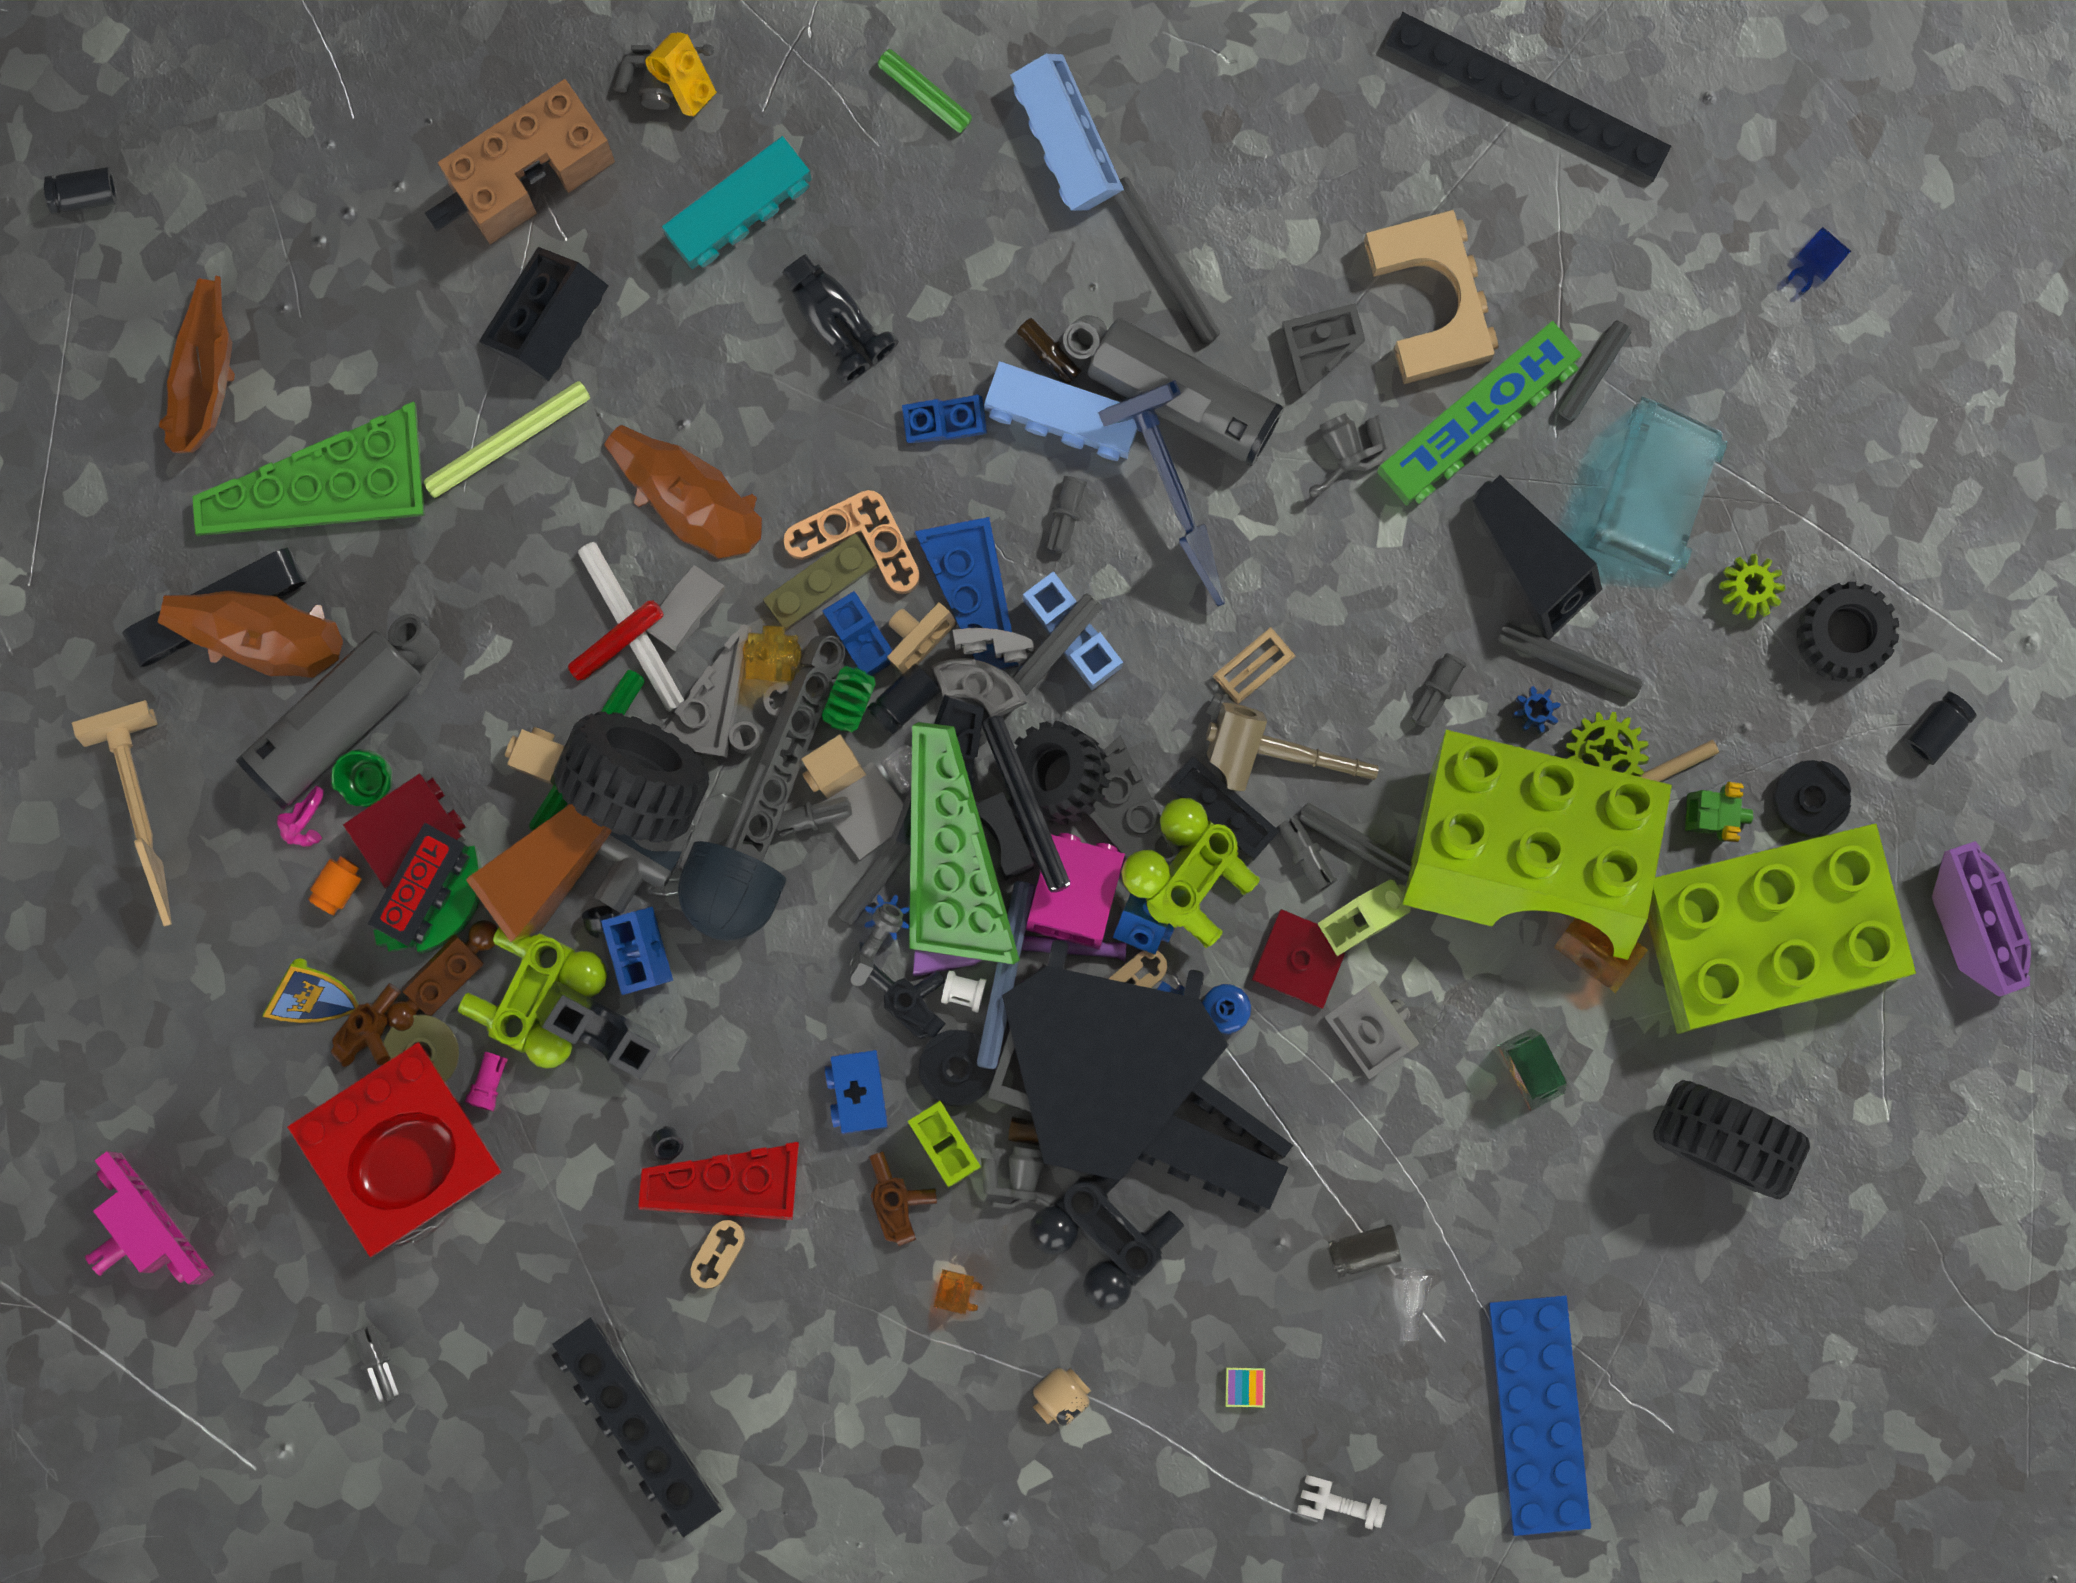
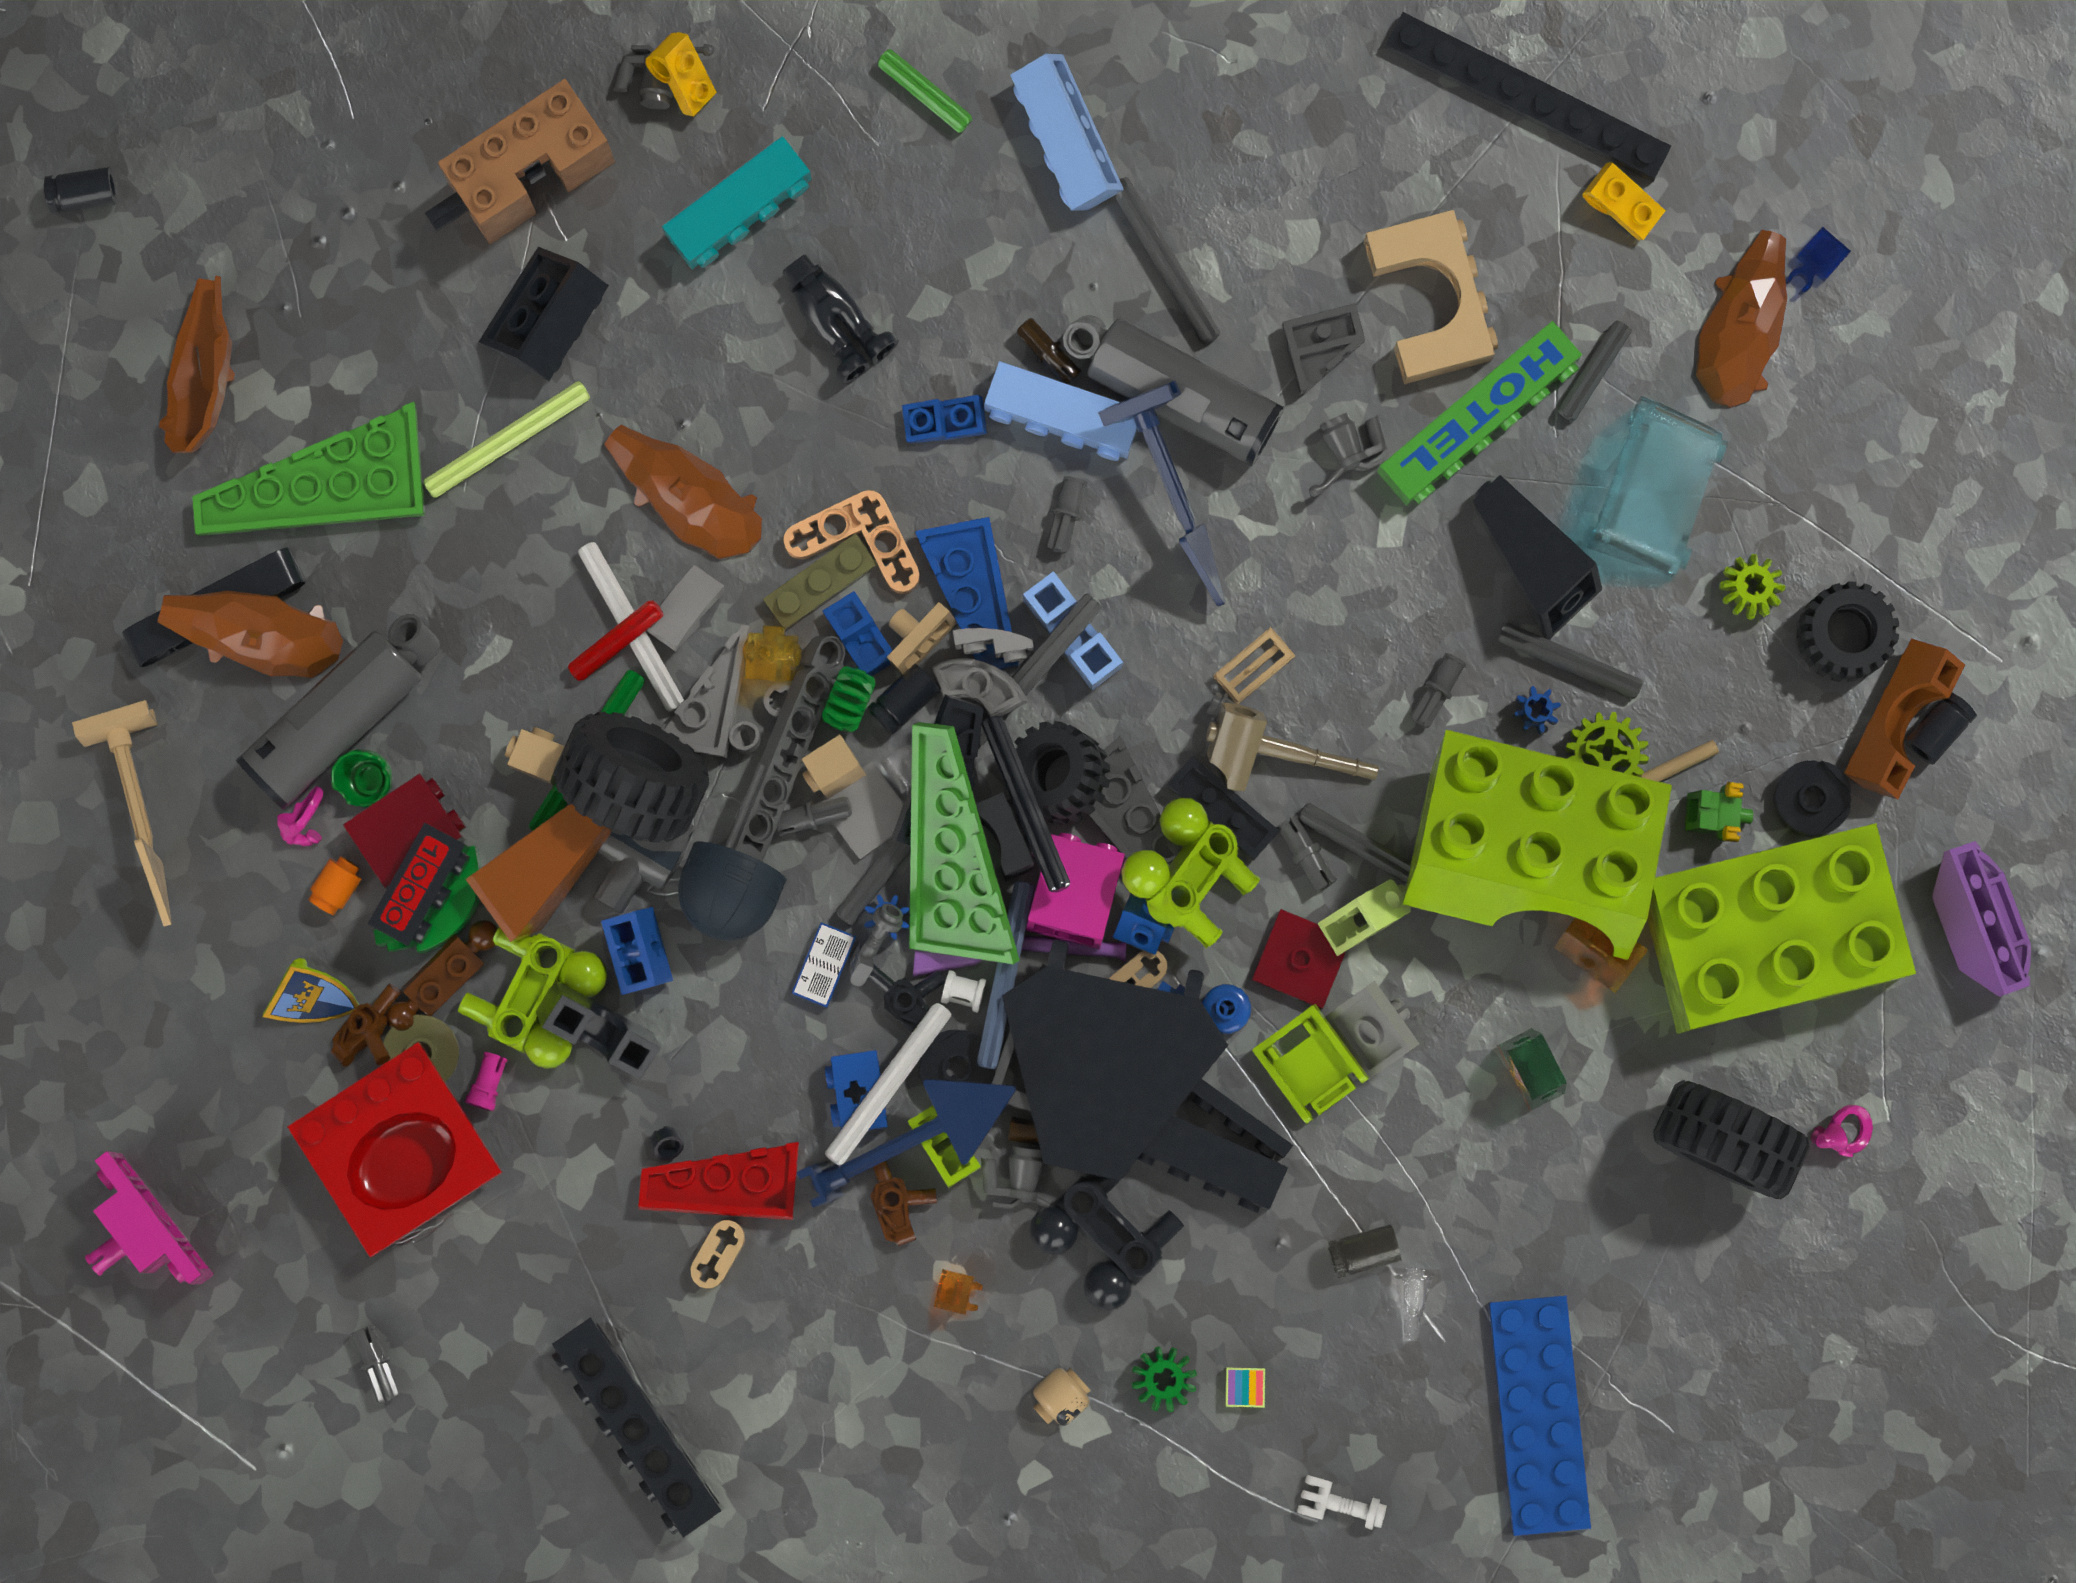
black hinge [582,906,613,938] -> none
none -> white tile [792,922,857,1008]
none -> dark blue piece [796,1079,1016,1208]
none -> white axle [825,1003,951,1165]
none -> green gear [1131,1346,1197,1412]
none -> lime container [1252,1004,1369,1124]
none -> yellow plate [1582,162,1666,240]
none -> dark orange piece [1695,230,1787,408]
none -> dark pink piece [1810,1104,1873,1157]
none -> dark orange arch [1844,638,1965,800]

